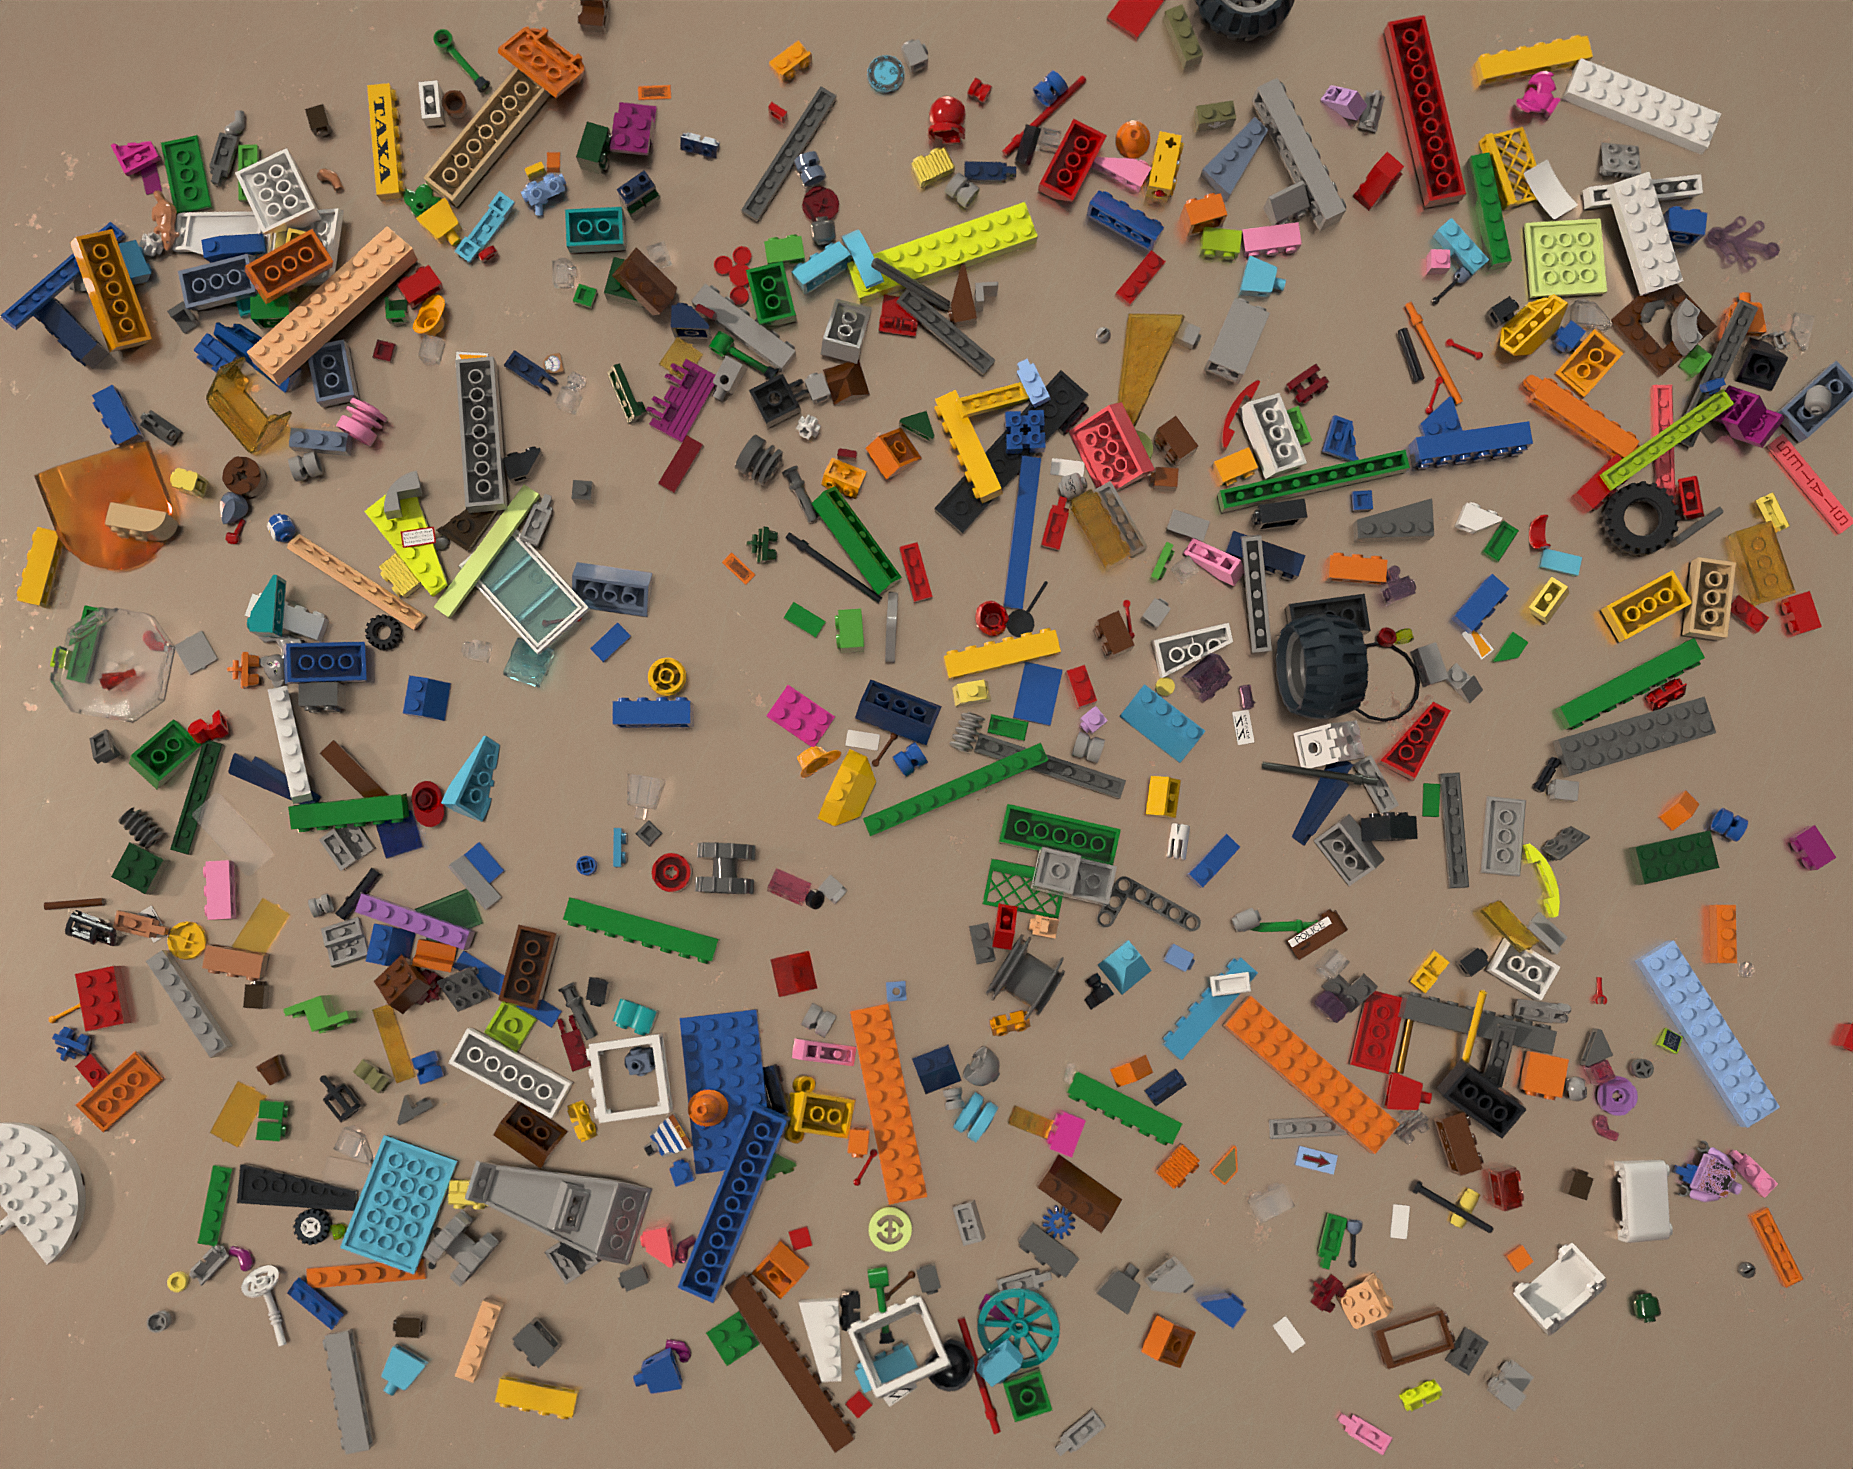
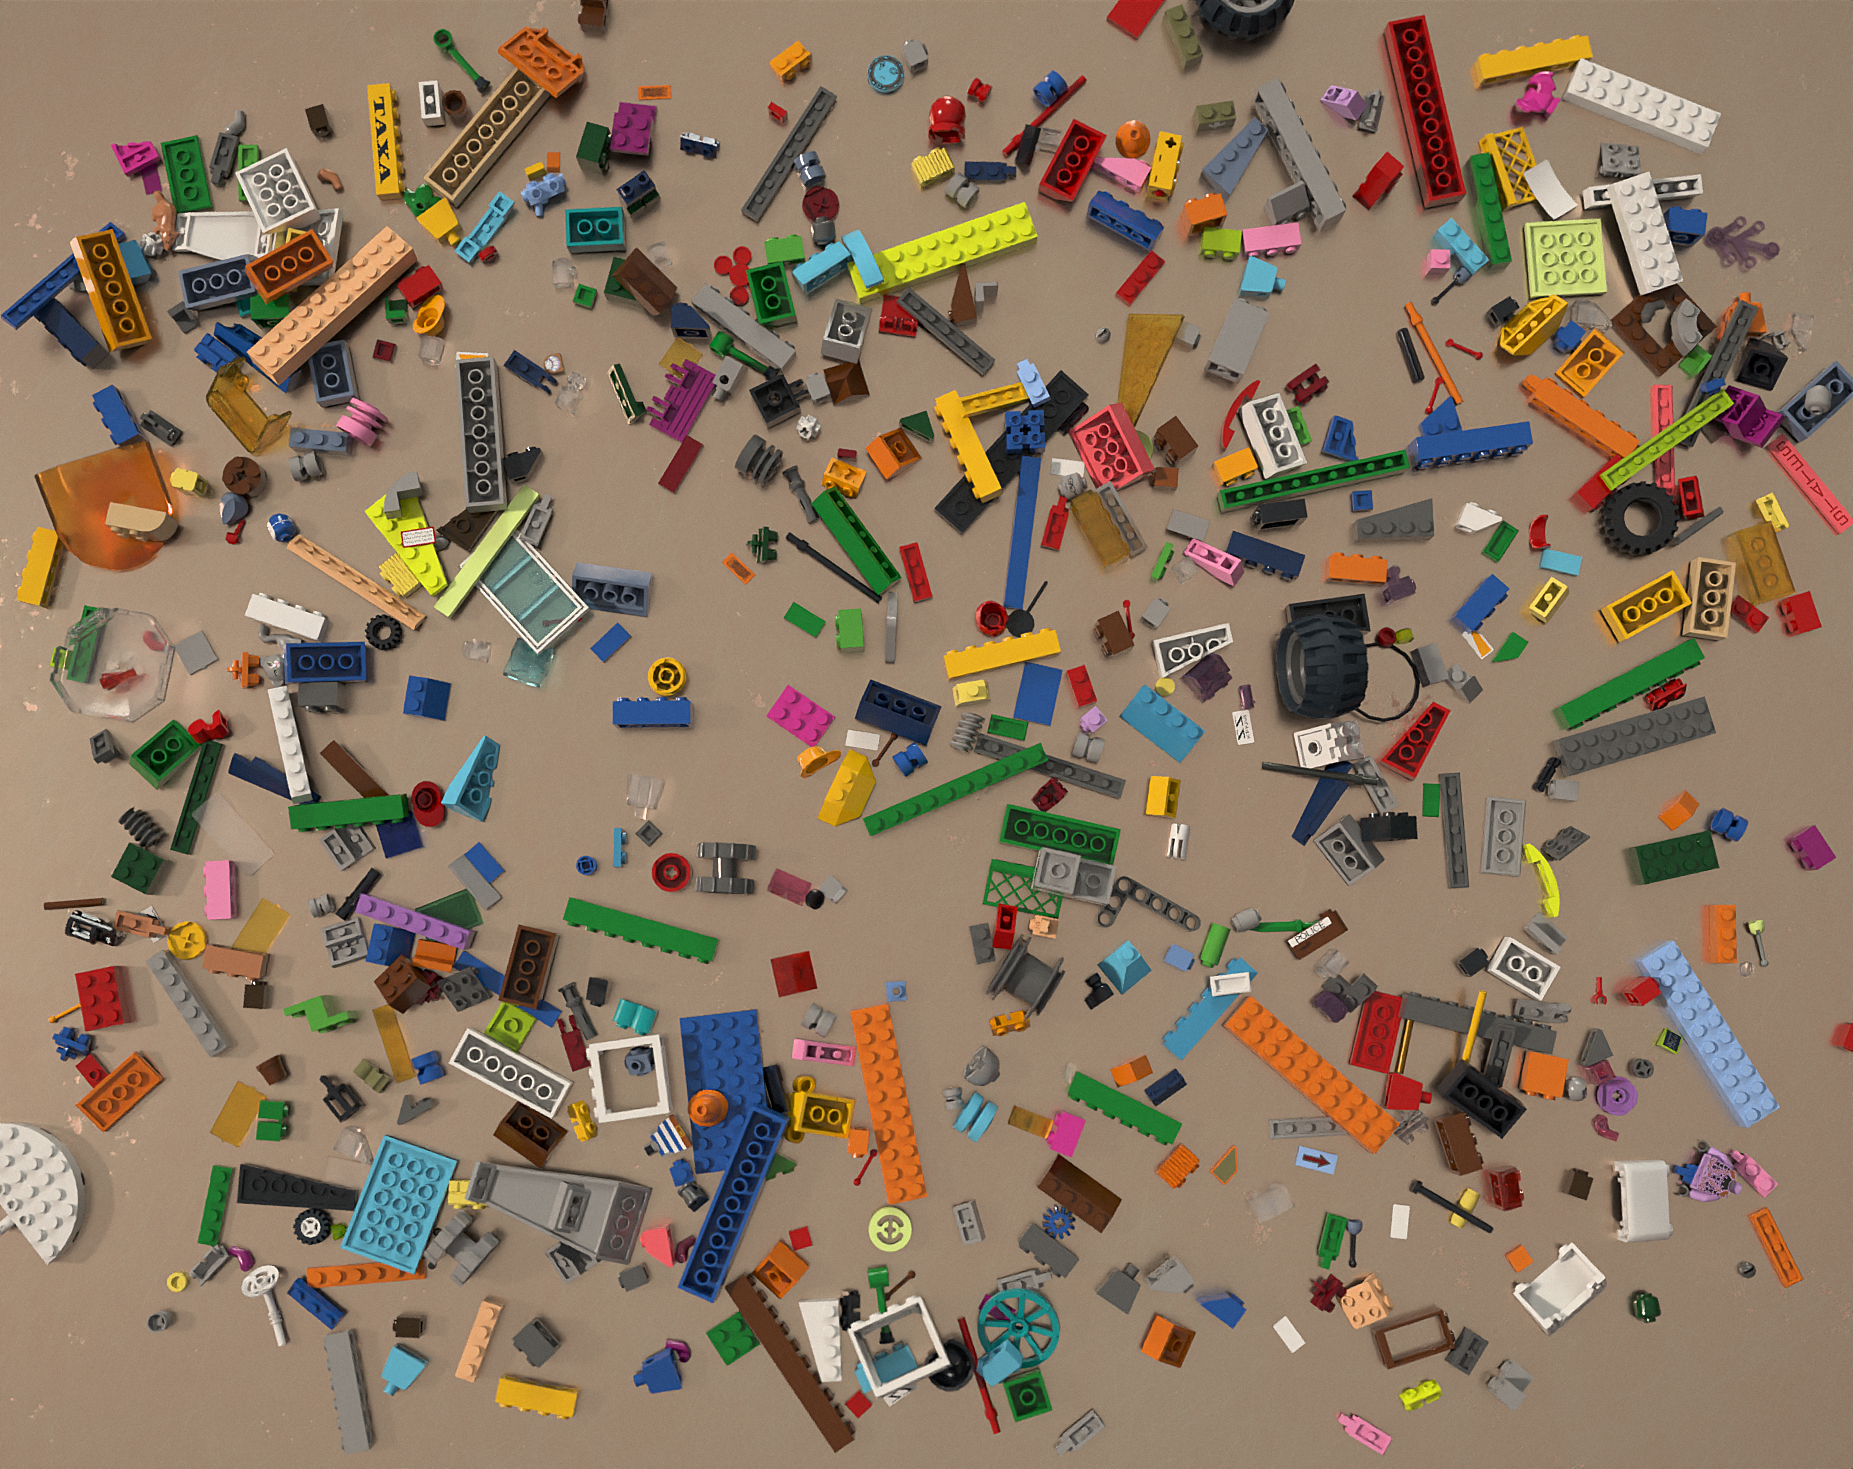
blue slope [201,233,267,263] -> none
teal slope [247,575,287,638] -> none
dark grey brick [571,480,595,504] -> none
dark red tile [695,304,718,321] -> none
dark grey axle [871,258,951,310] -> none
dark blue slope [912,1044,962,1095] -> none
dark grey brick [916,1263,941,1295] -> none
blue slope [1187,834,1240,888] -> none
light grey brick [1241,534,1272,653] -> none
yellow slope [1410,950,1450,994] -> none
clear yellow piece [1480,900,1539,953] -> none
none -> dark grey piece [677,1182,710,1212]
none -> dark red hand [1031,777,1068,812]
none -> bright green brick [1200,923,1231,968]
none -> red brick [1621,977,1662,1006]
none -> hinge [1748,920,1769,967]

